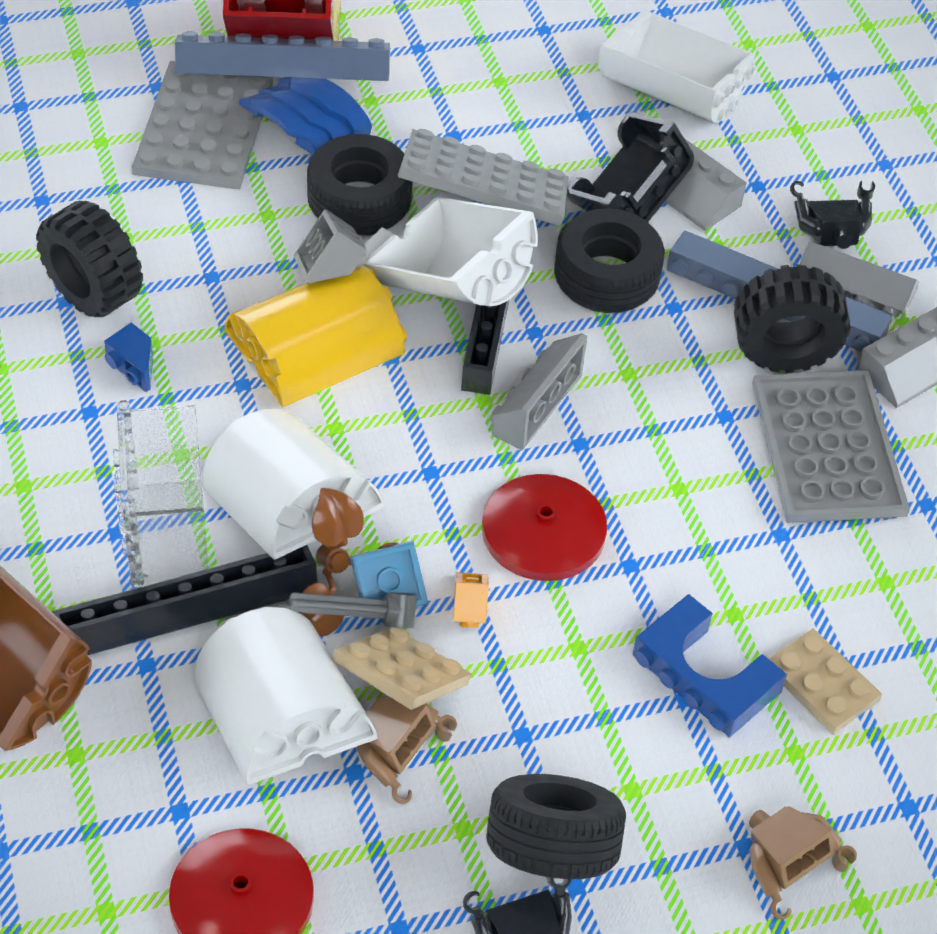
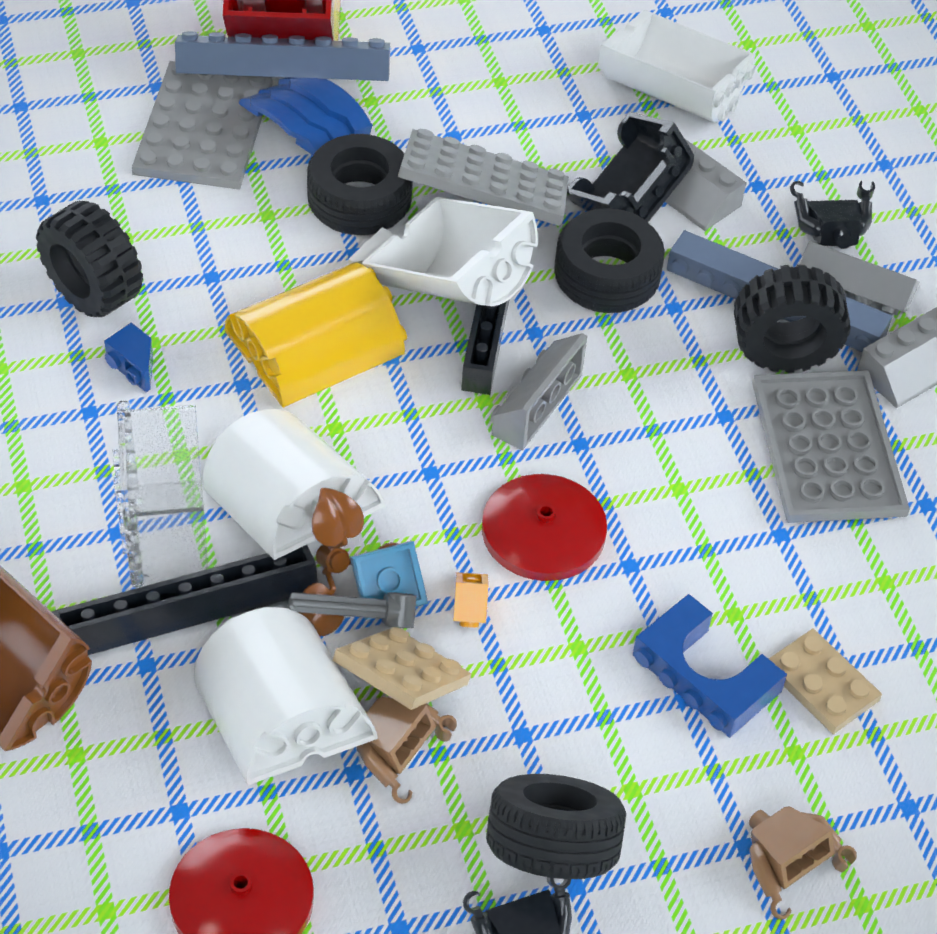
light grey slope [294,209,367,283] -> none

